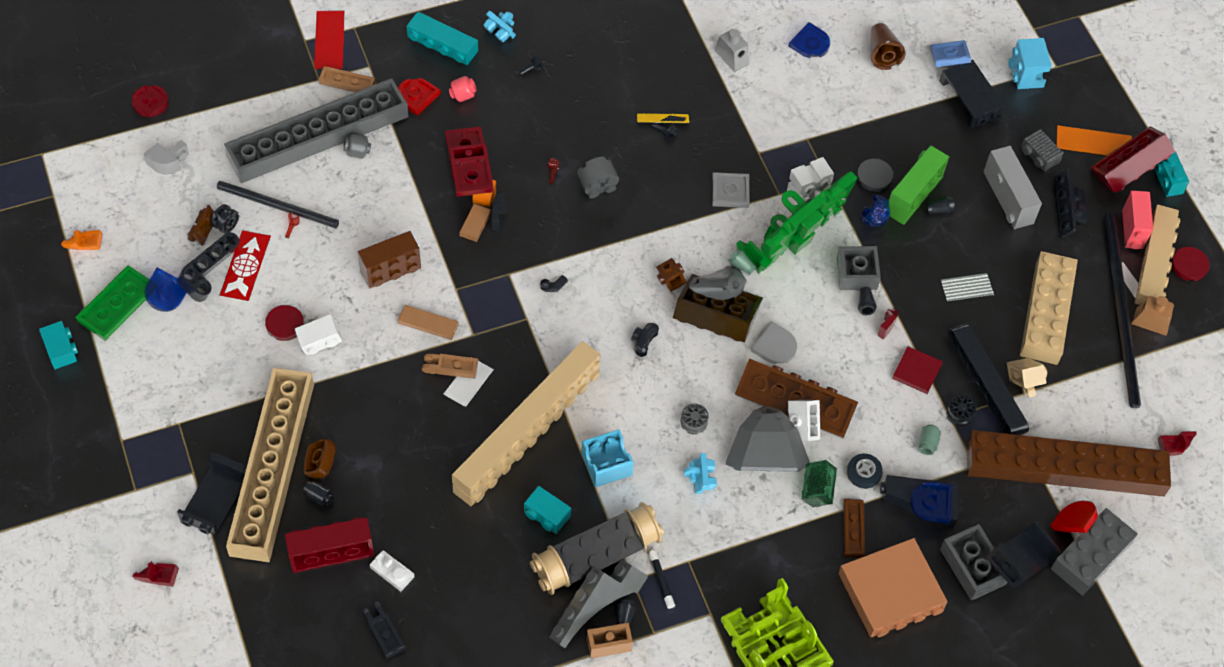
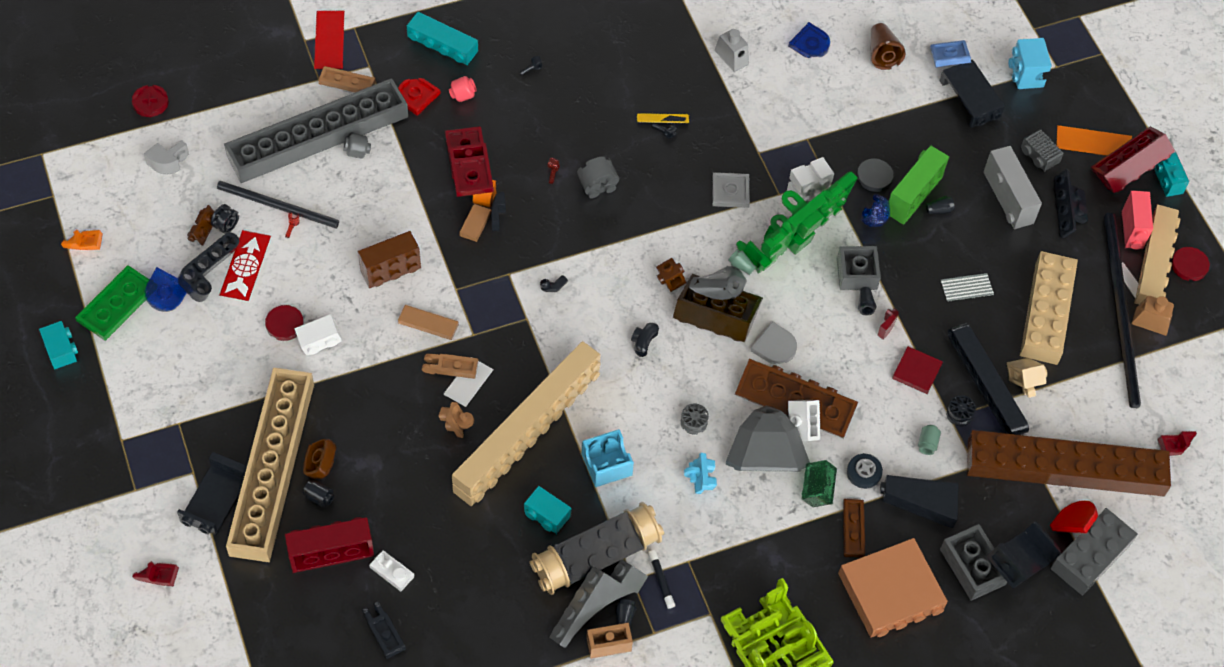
medium azure hips [483,11,516,42] -> none
clear blue tile [910,482,952,524] -> none
none -> medium nougat hips [439,402,474,438]

